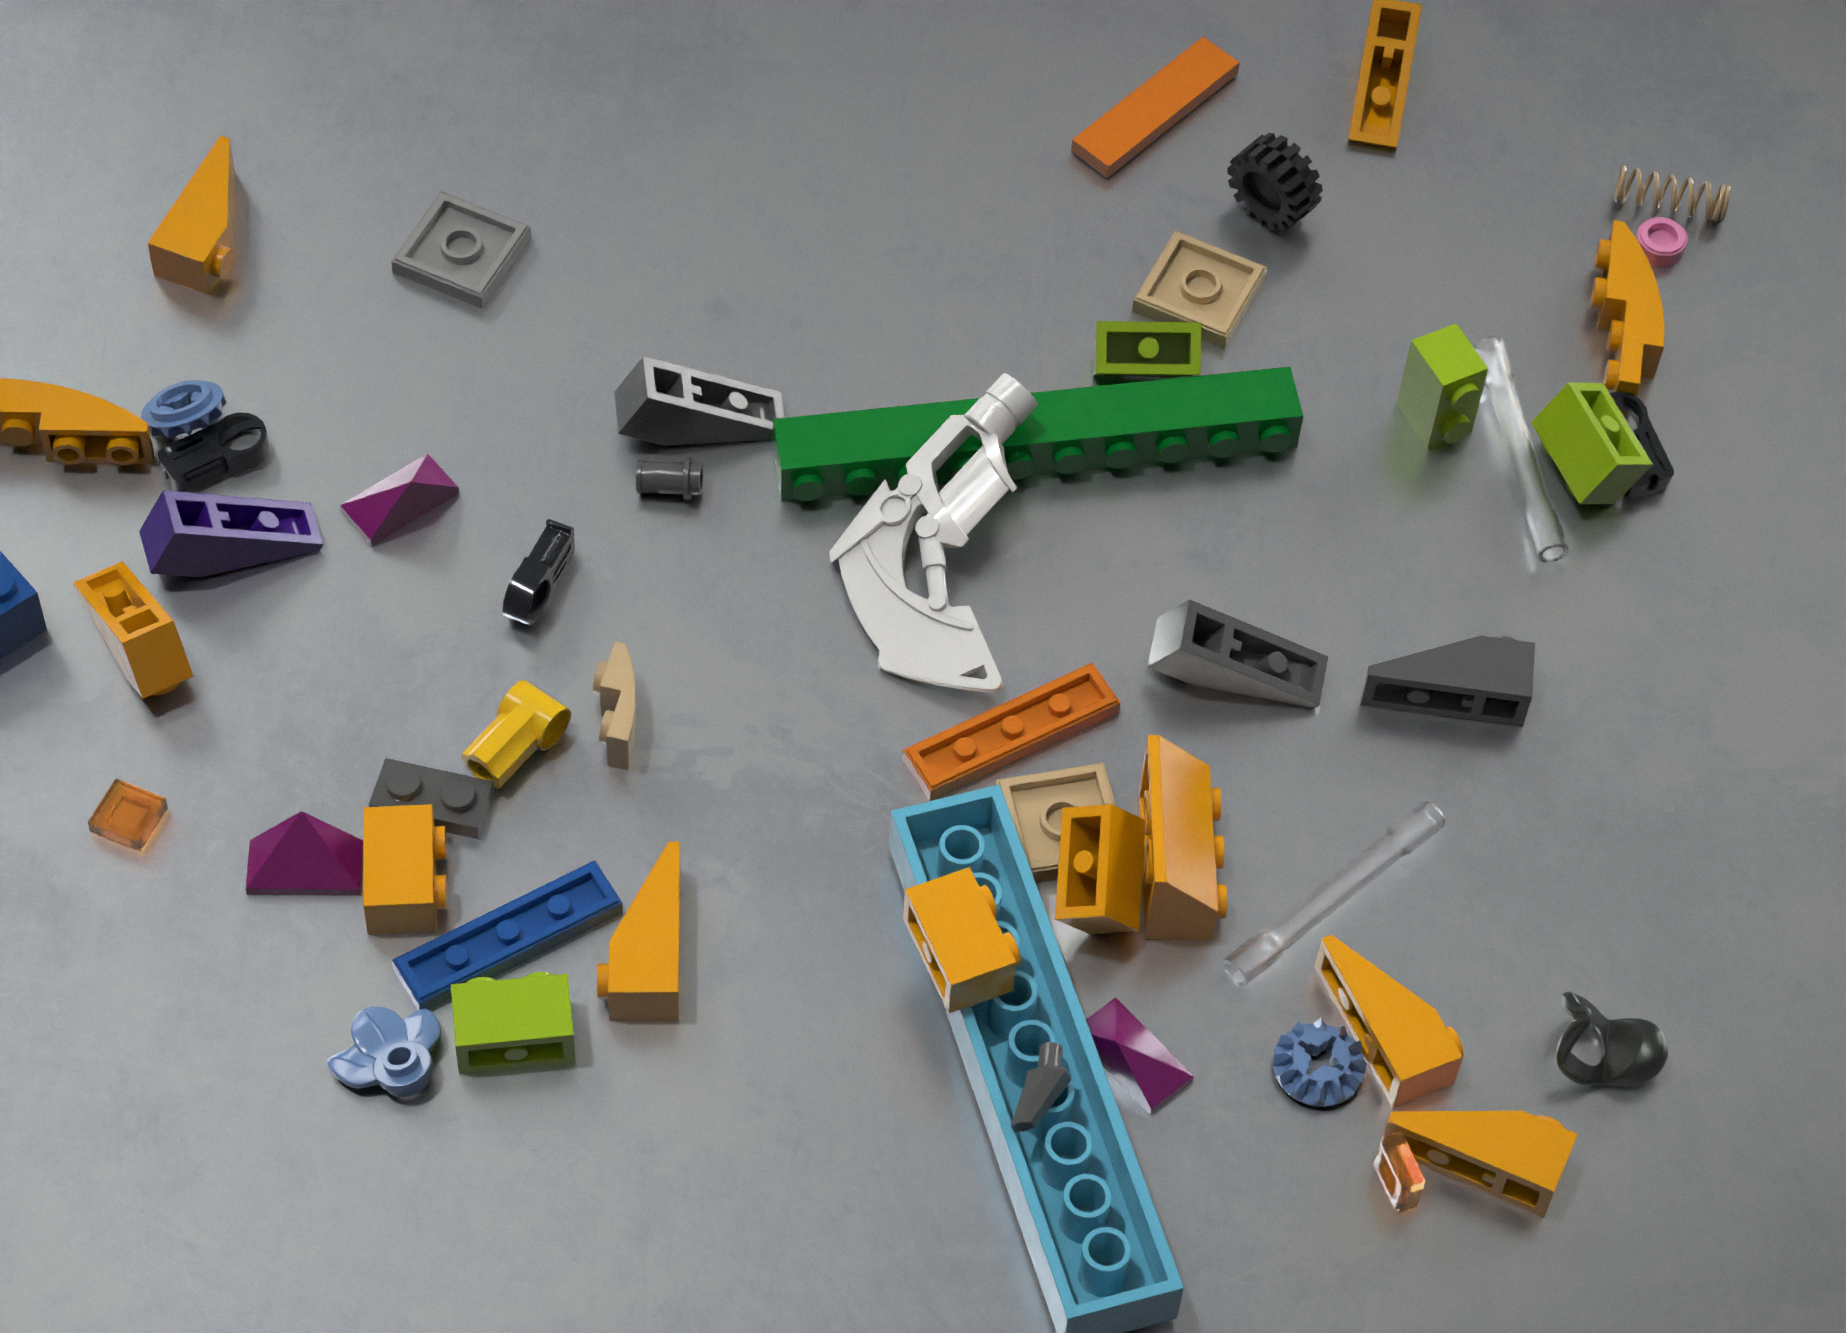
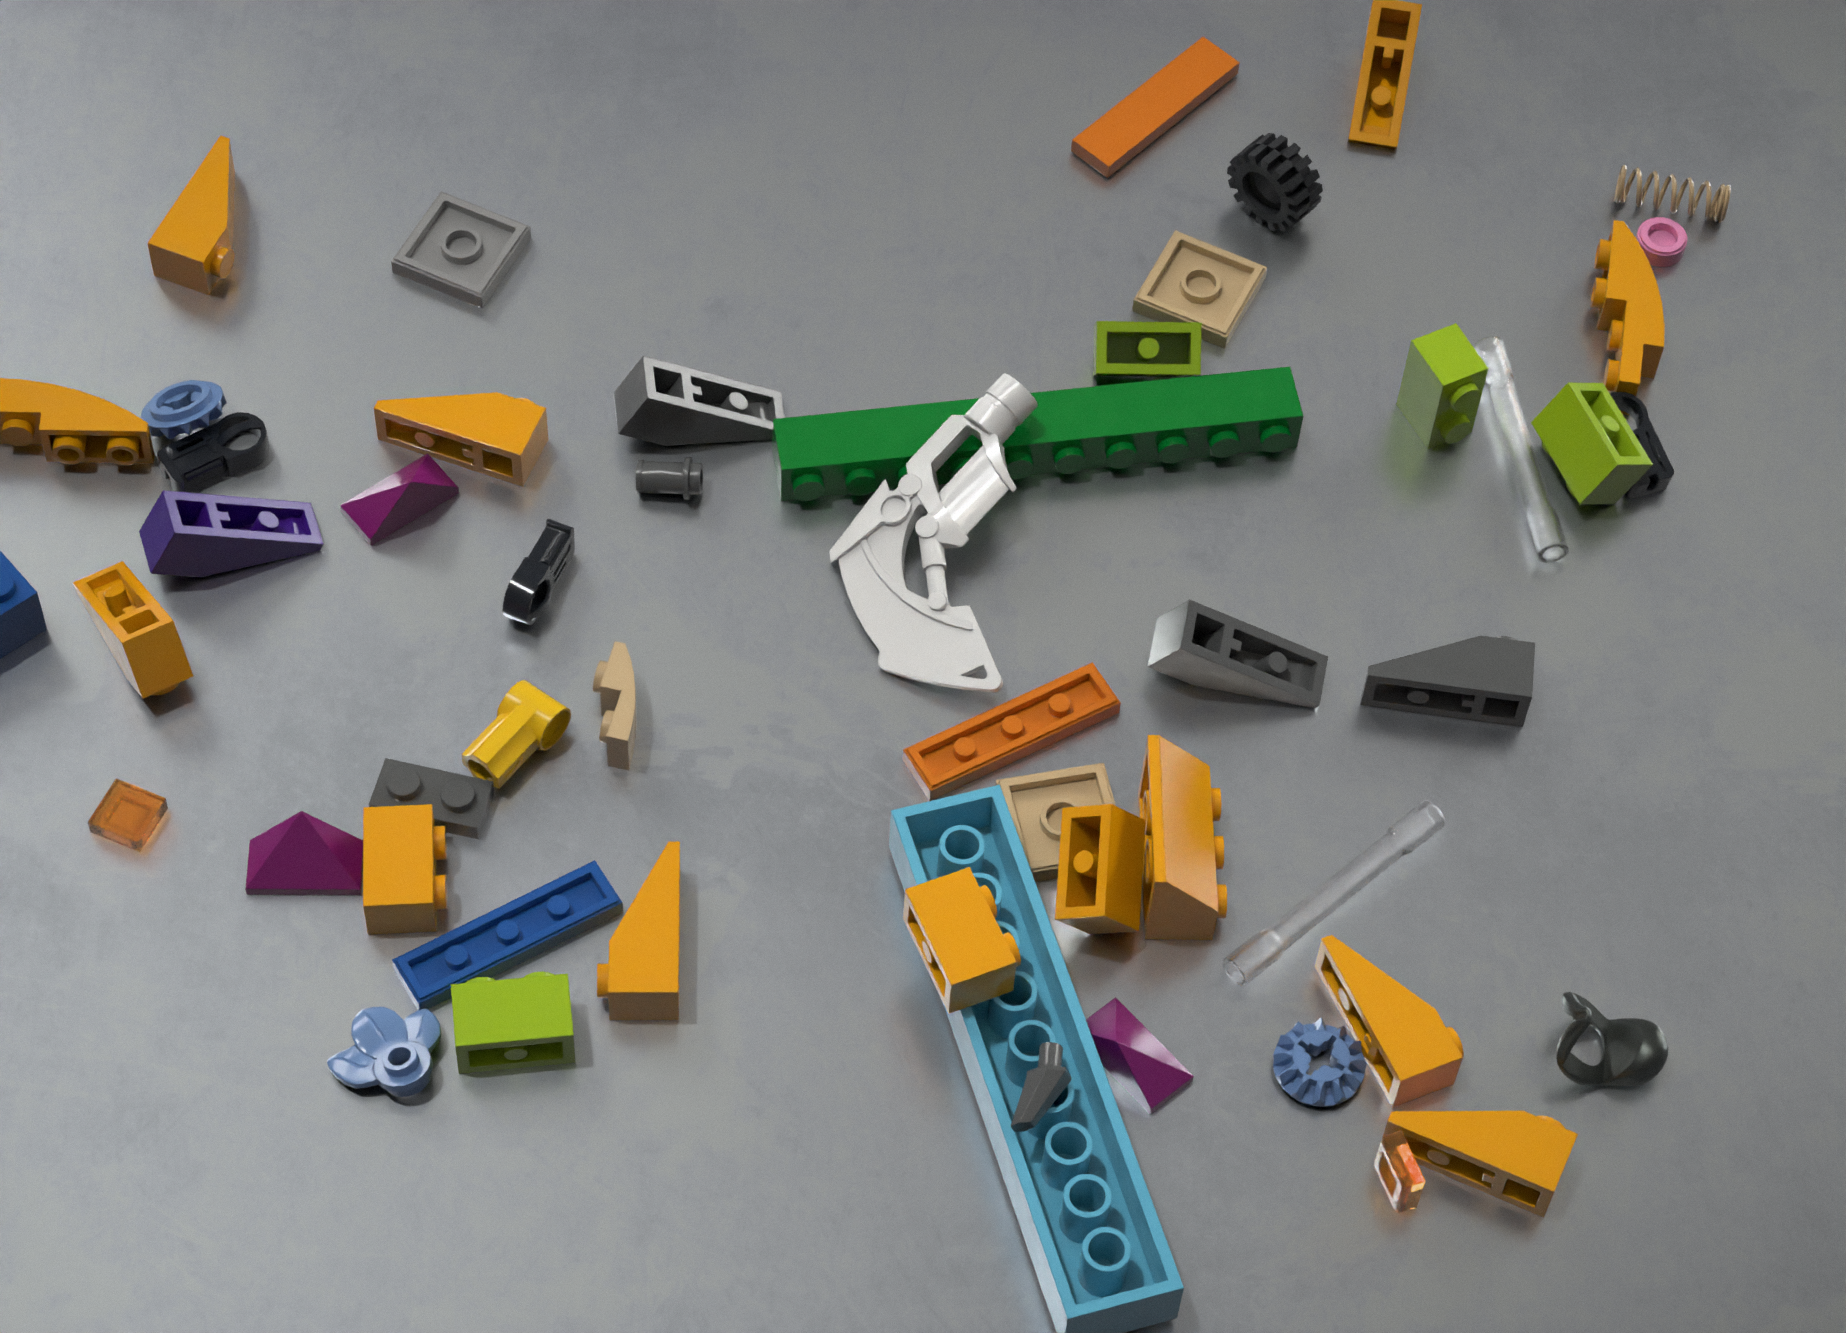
none -> light orange slope [374,392,549,487]

